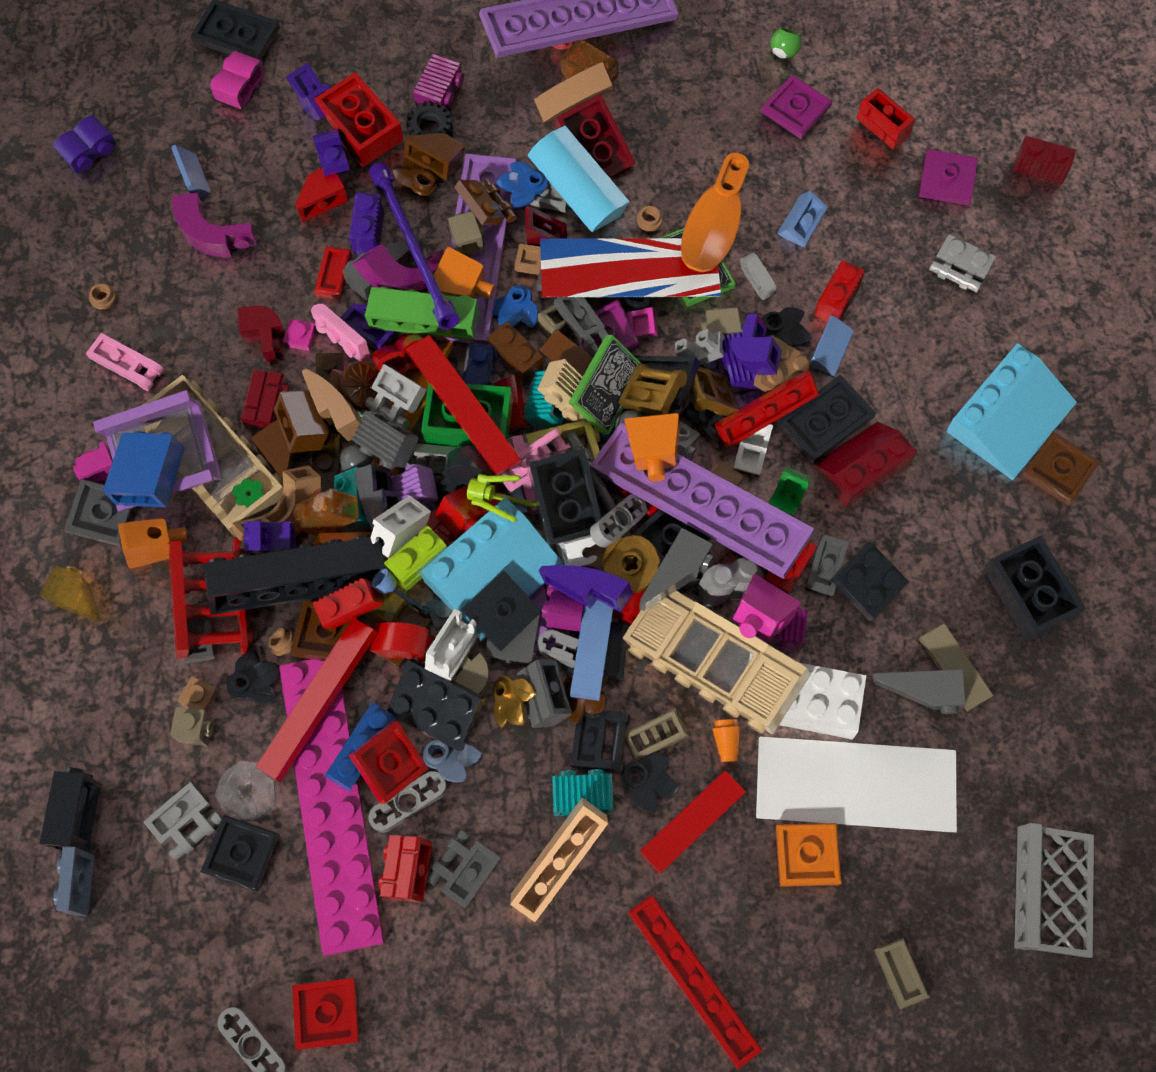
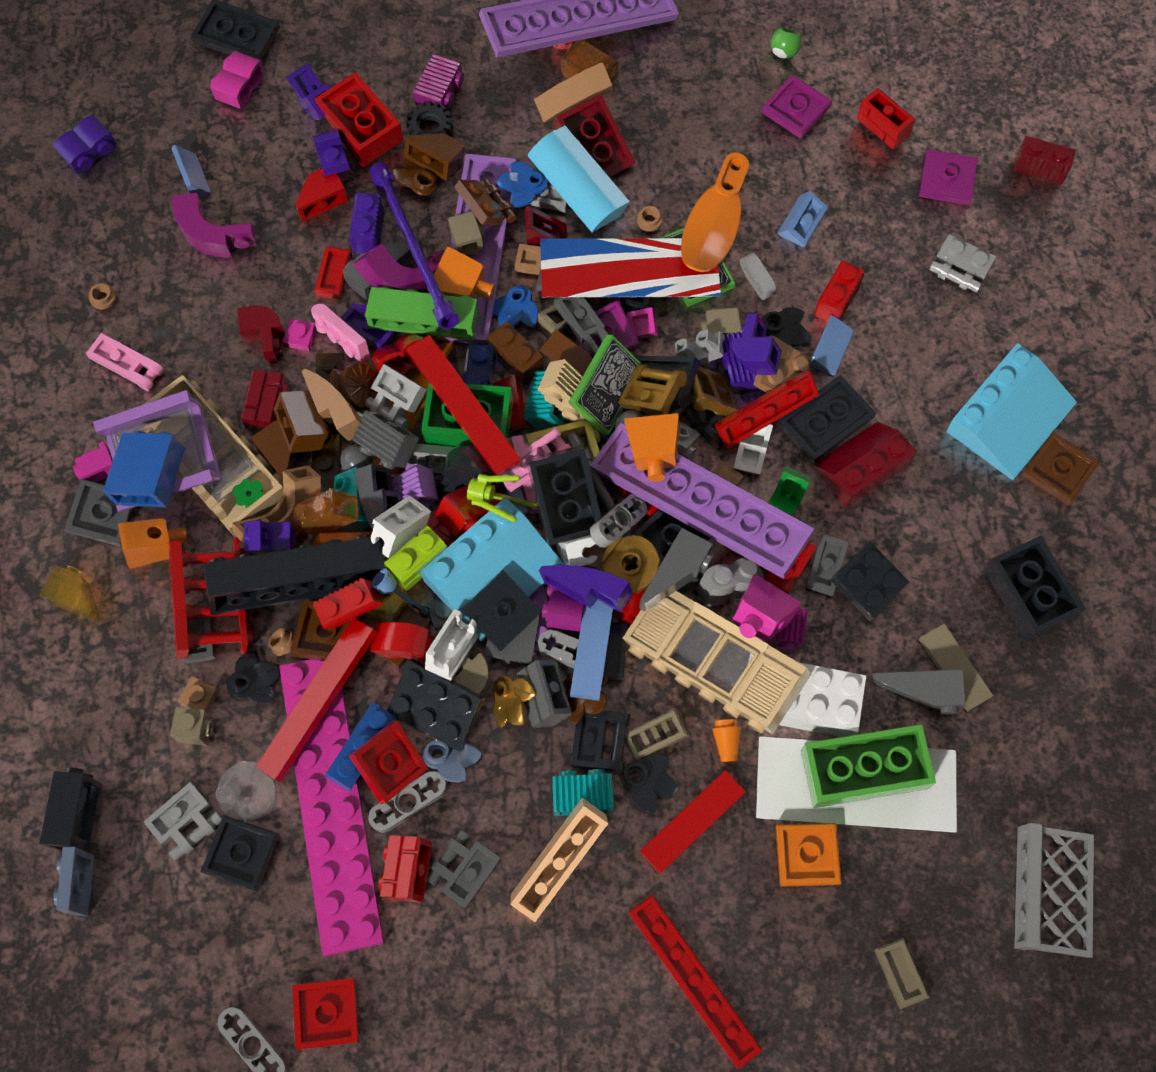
none -> bright green brick [801,724,936,808]

